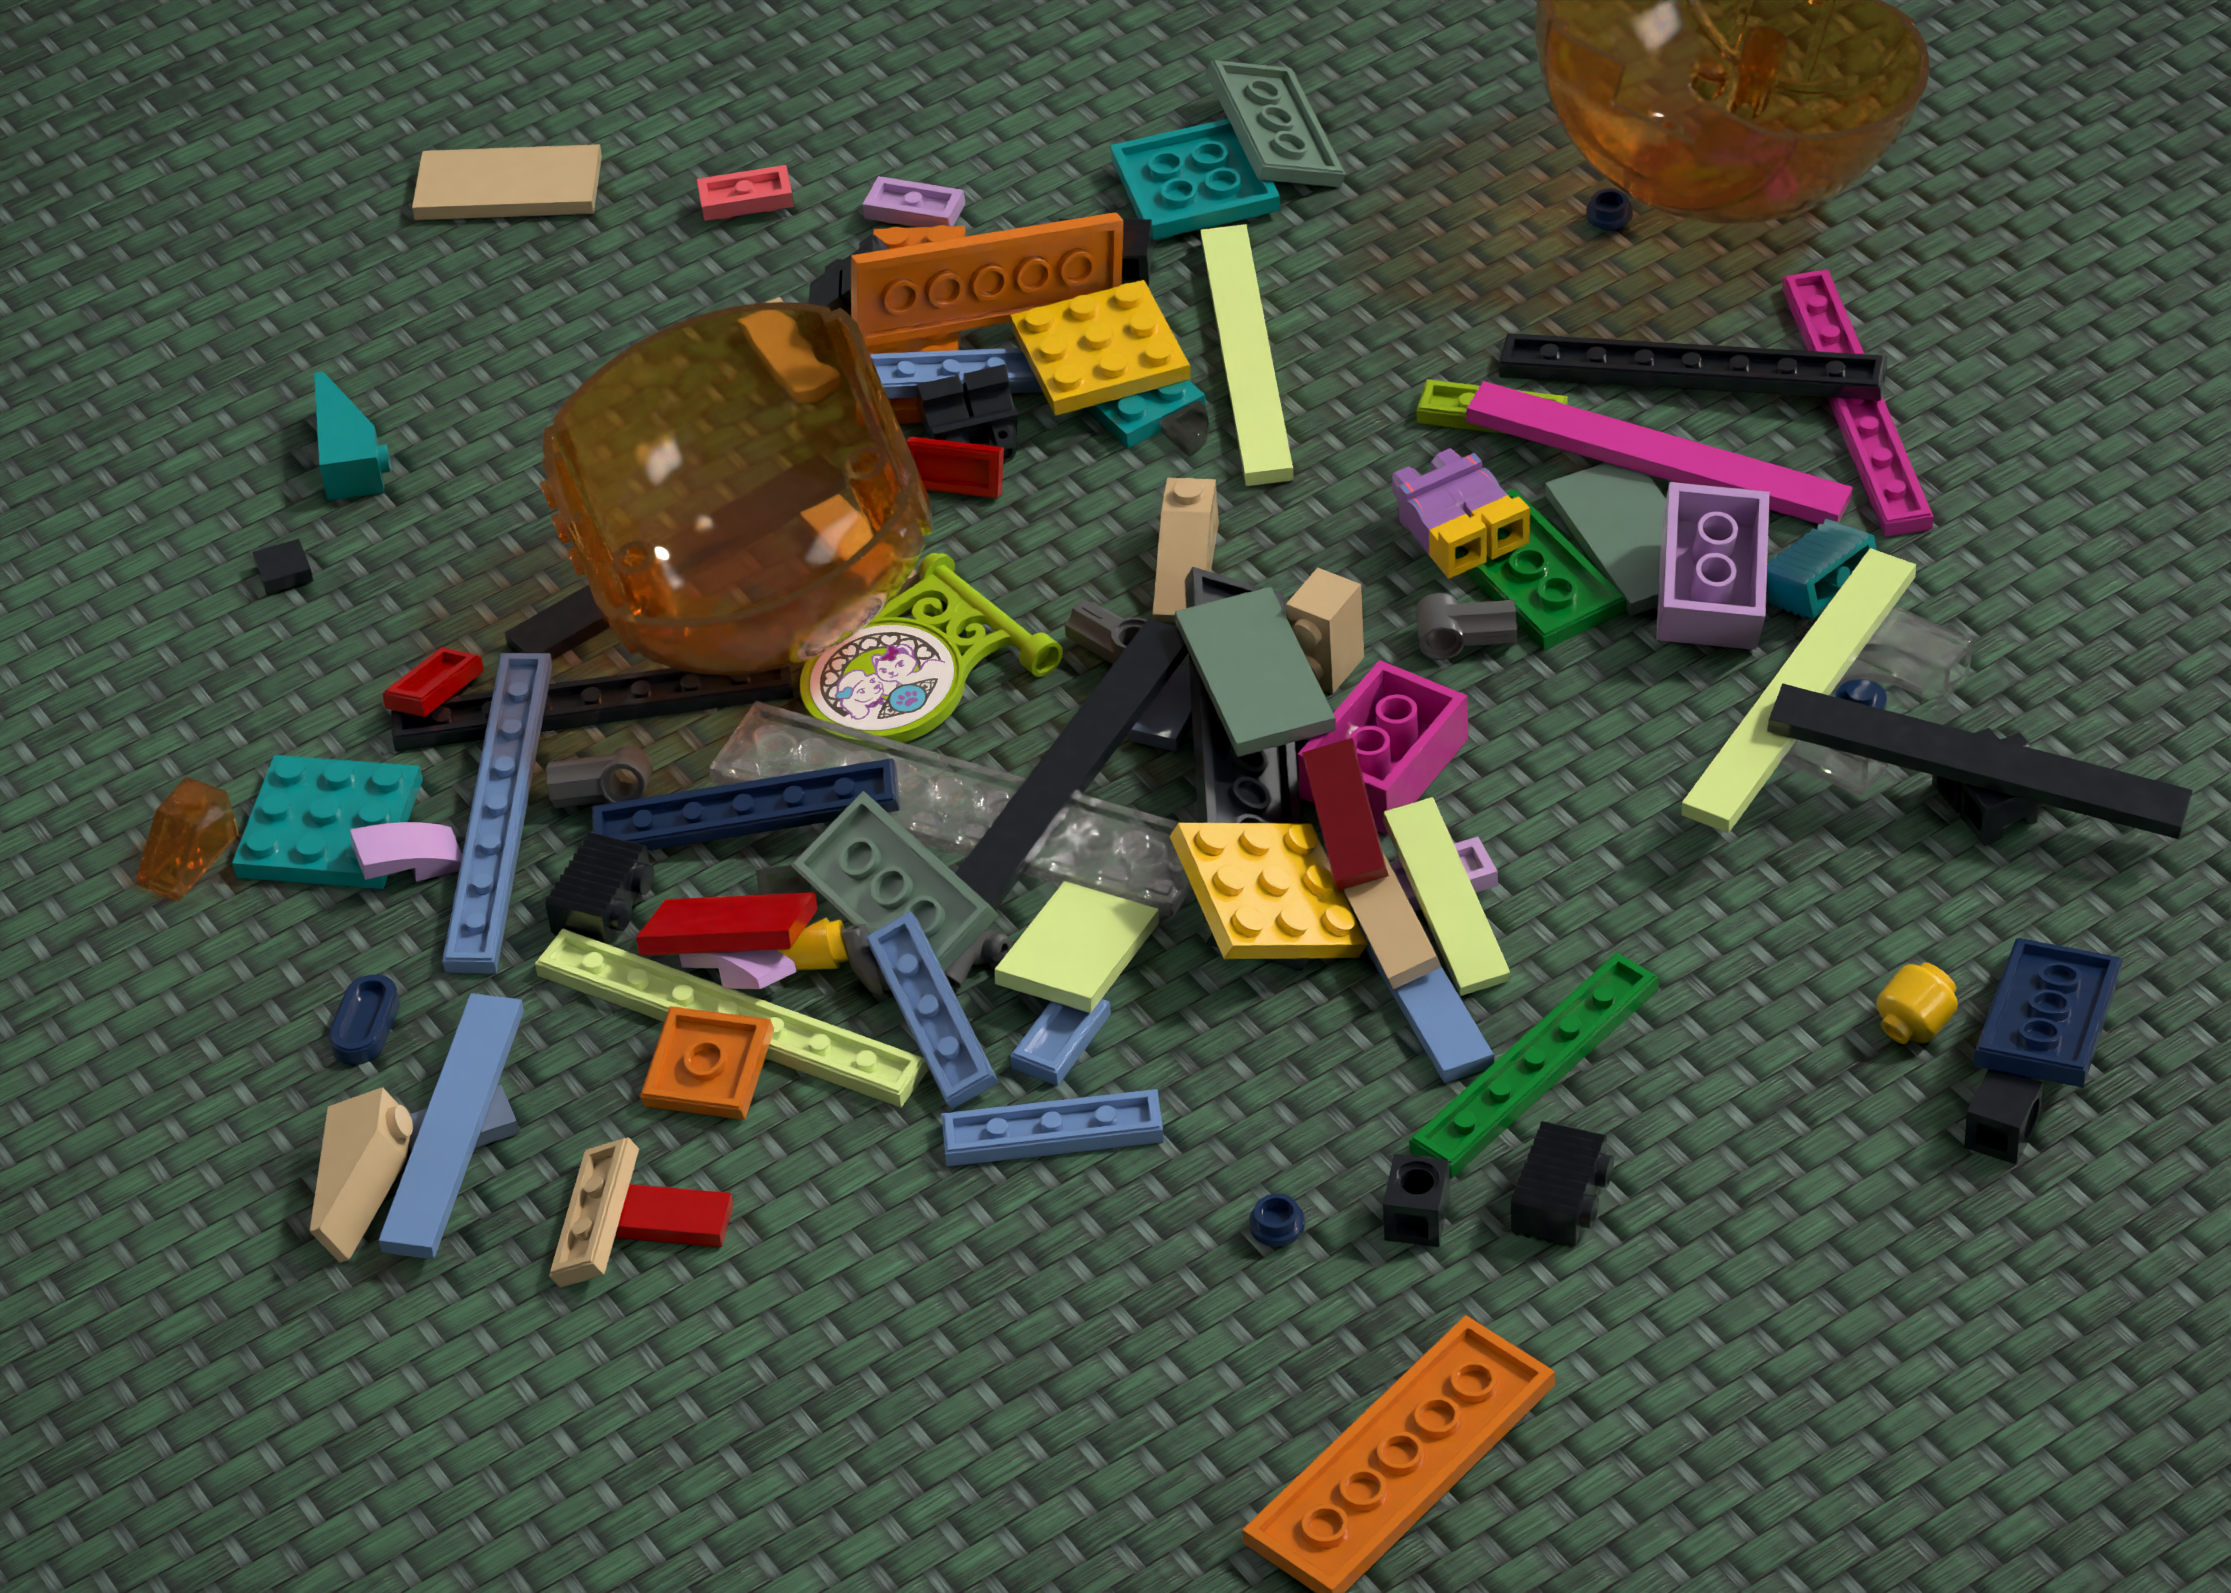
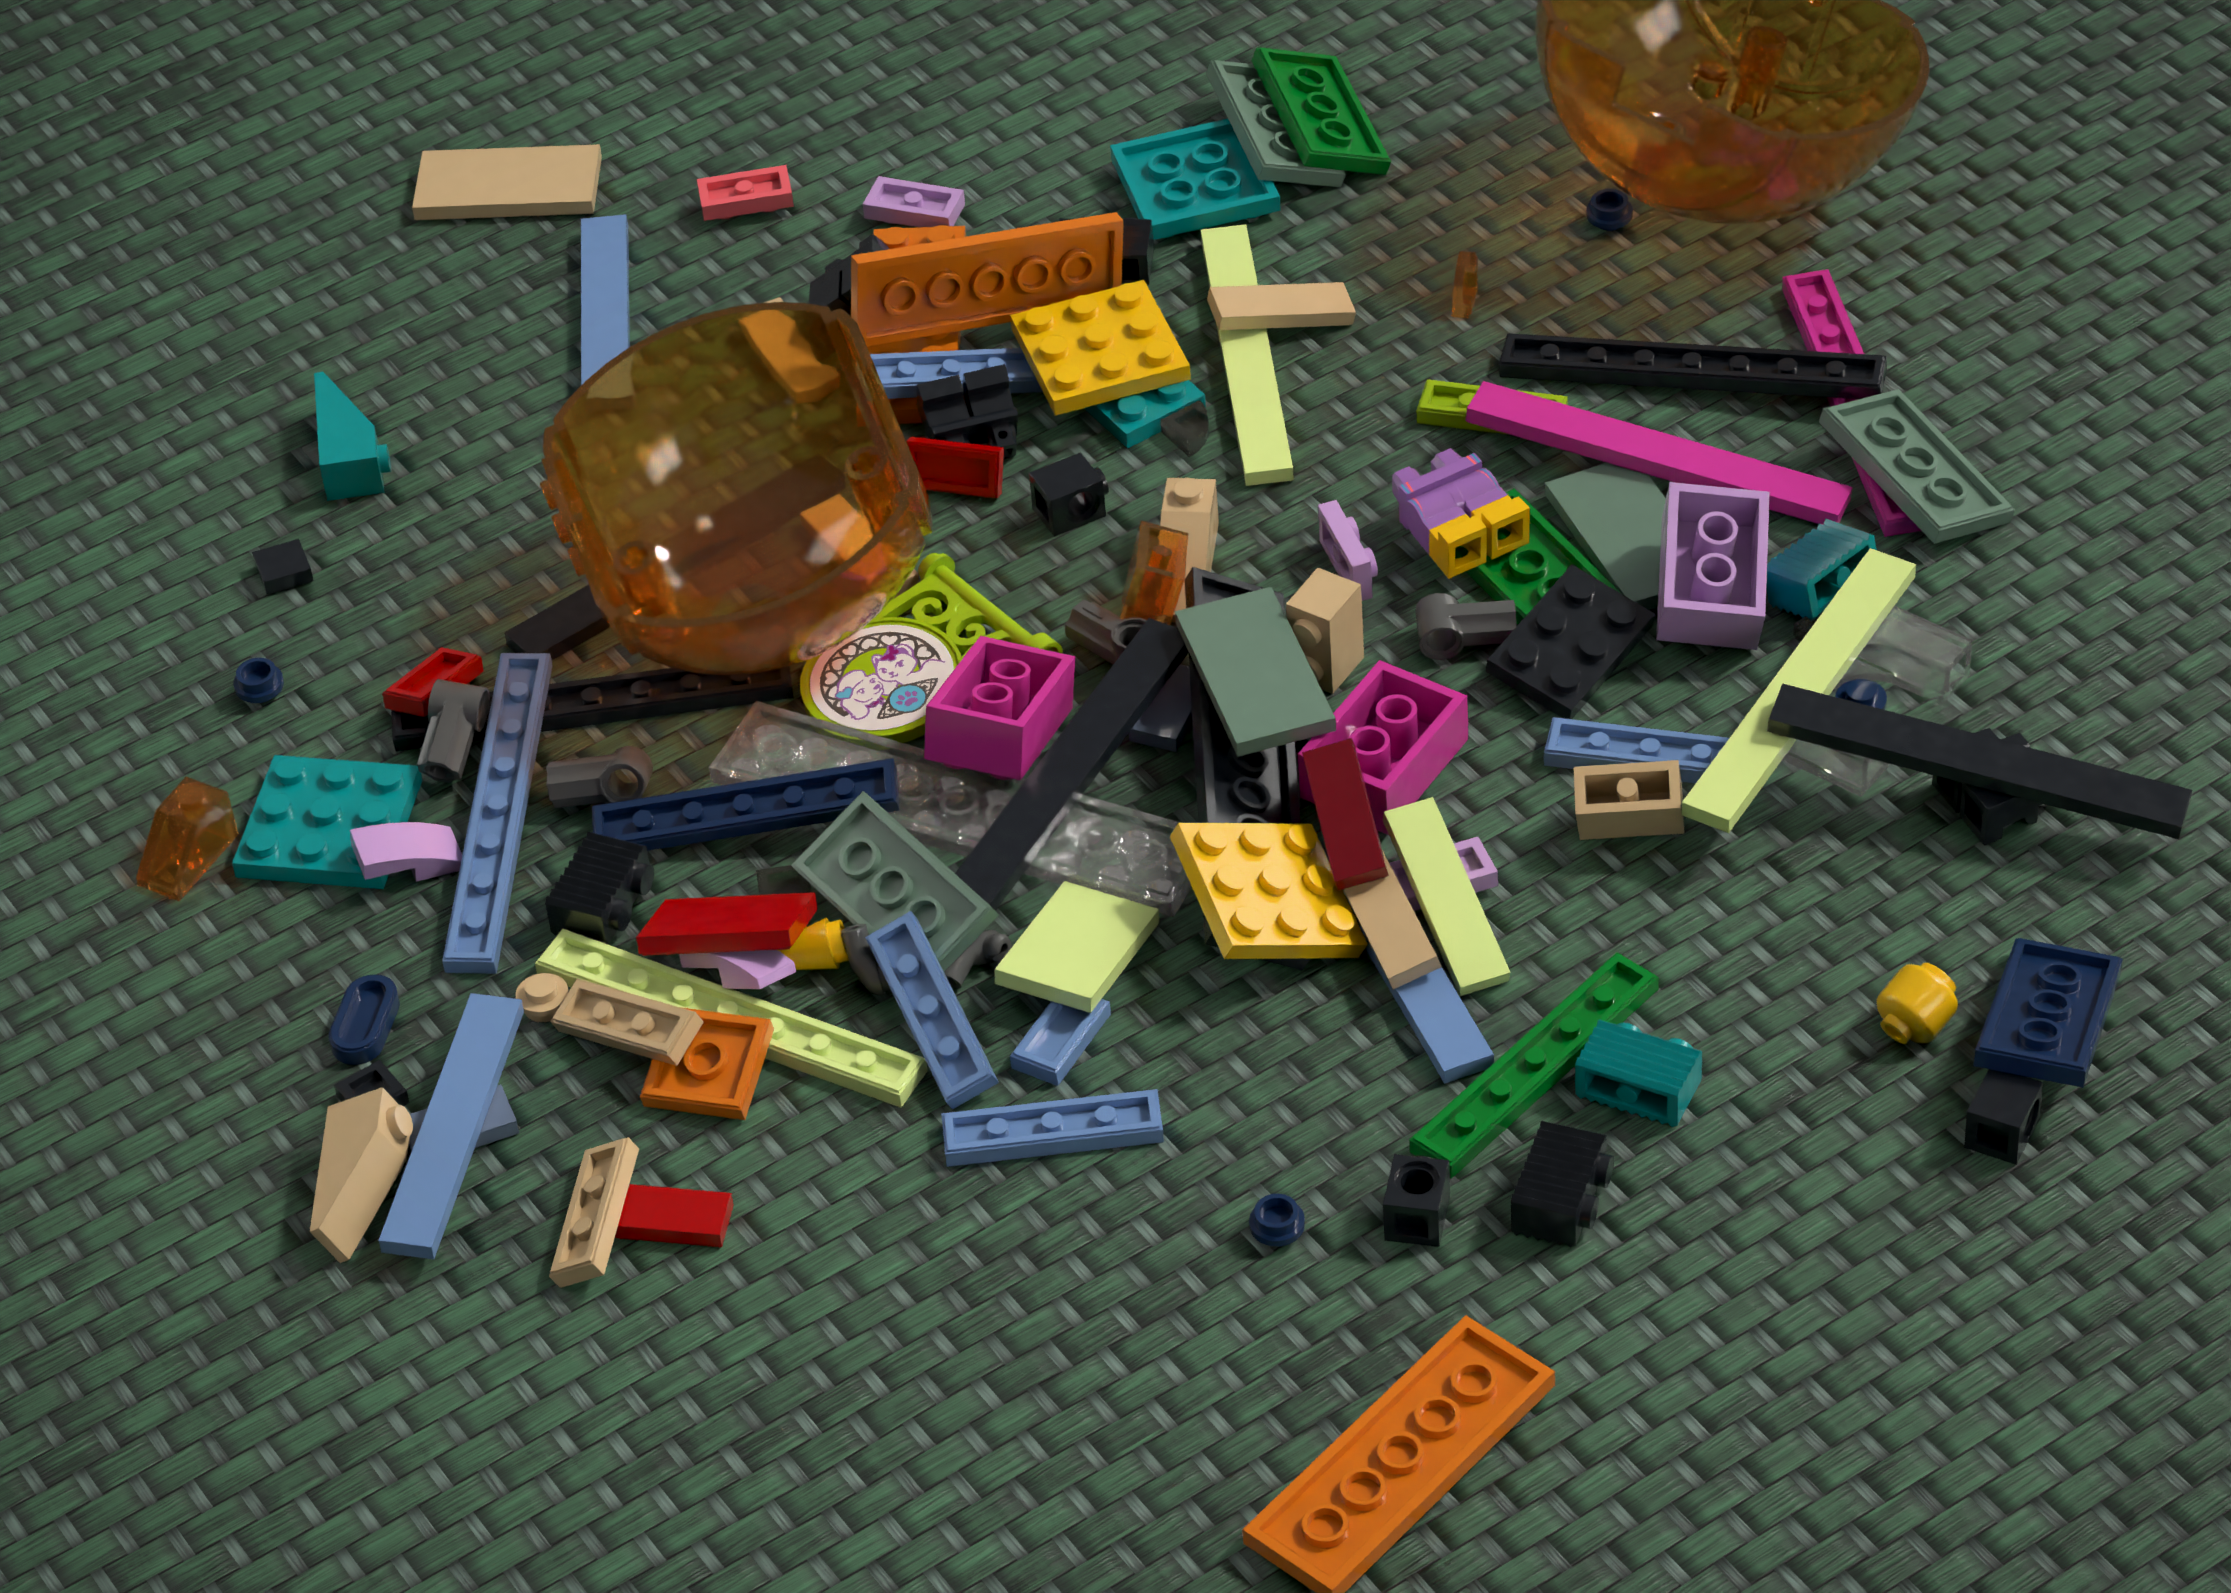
none -> dark blue plate [233,658,284,703]
none -> black tile [334,1060,410,1106]
none -> dark grey piece [417,679,490,783]
none -> tan plate [516,973,569,1022]
none -> tan tile [550,978,704,1066]
none -> medium blue tile [581,214,630,410]
none -> dark pink brick [924,636,1075,781]
none -> black brick [1029,452,1109,537]
none -> clear orange slope [1120,521,1189,625]
none -> tan tile [1207,282,1356,330]
none -> green tile [1251,47,1391,175]
none -> lavender plate [1318,500,1378,601]
none -> clear orange tile [1452,251,1478,318]
none -> black plate [1486,565,1655,719]
none -> medium blue tile [1544,717,1729,783]
none -> tan brick [1574,760,1684,840]
none -> teal brick [1575,1020,1702,1127]
none -> sand green tile [1819,389,2015,544]

